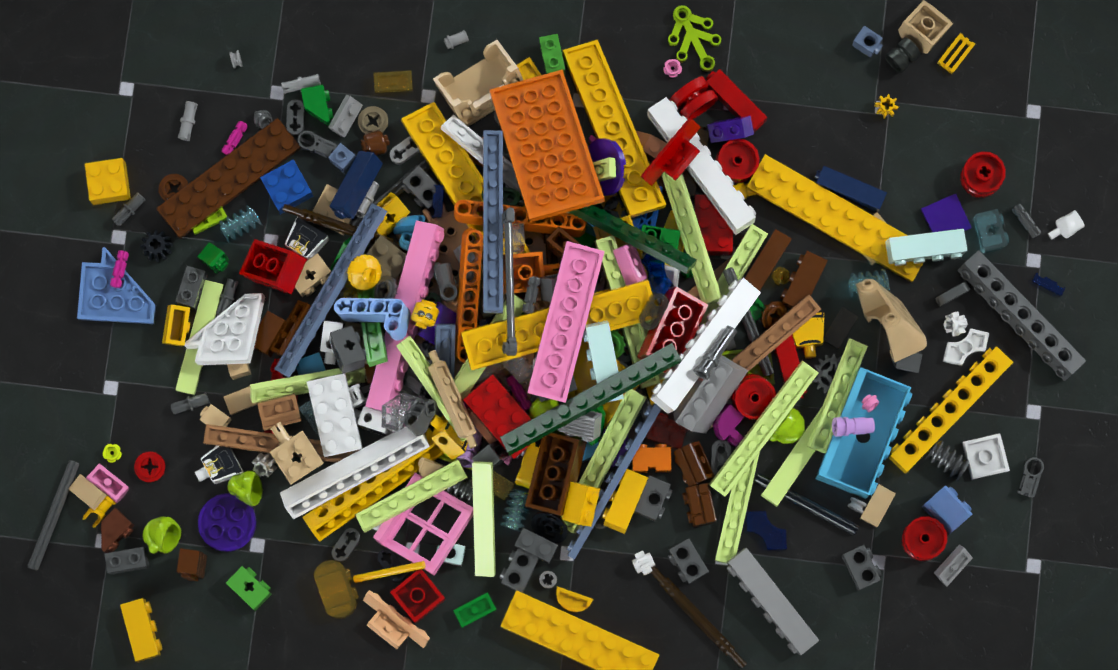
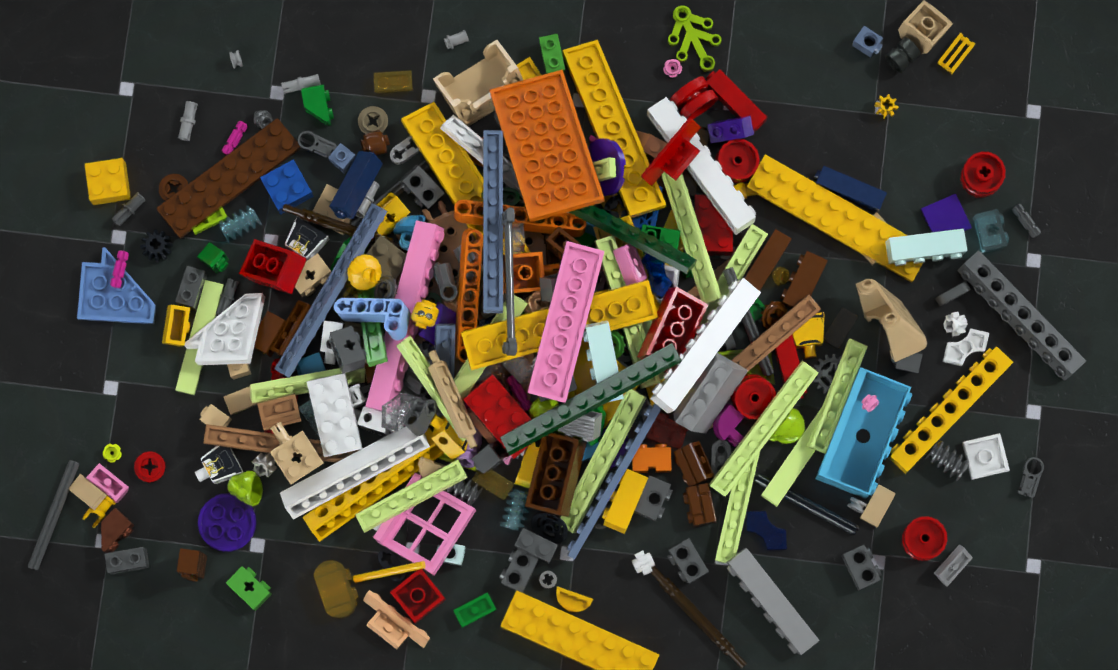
yellow brick [120,598,162,662] -> none
lime piece [142,516,181,554] -> none
dark grey axle [171,392,210,414] -> none
dark grey beam [286,99,305,137] -> none
light grey plate [328,95,363,138] -> none
dark grey beam [332,528,361,562] -> none
clear blue piece [432,185,444,218] -> none
yellowish green tile [472,461,496,577] -> none
dark grey axle [522,276,540,314] -> none
yellow brick [562,482,600,527] -> none
clear smoke plate [639,293,669,330] -> none
dark grey pin [694,325,737,380] -> none
lavender axle [832,417,875,437] -> none
clear light blue piece [848,269,889,297] -> none
medium blue slope [922,485,973,535] -> none
clear blue piece [1032,273,1066,296] -> none
white piece [1048,210,1085,240] -> none

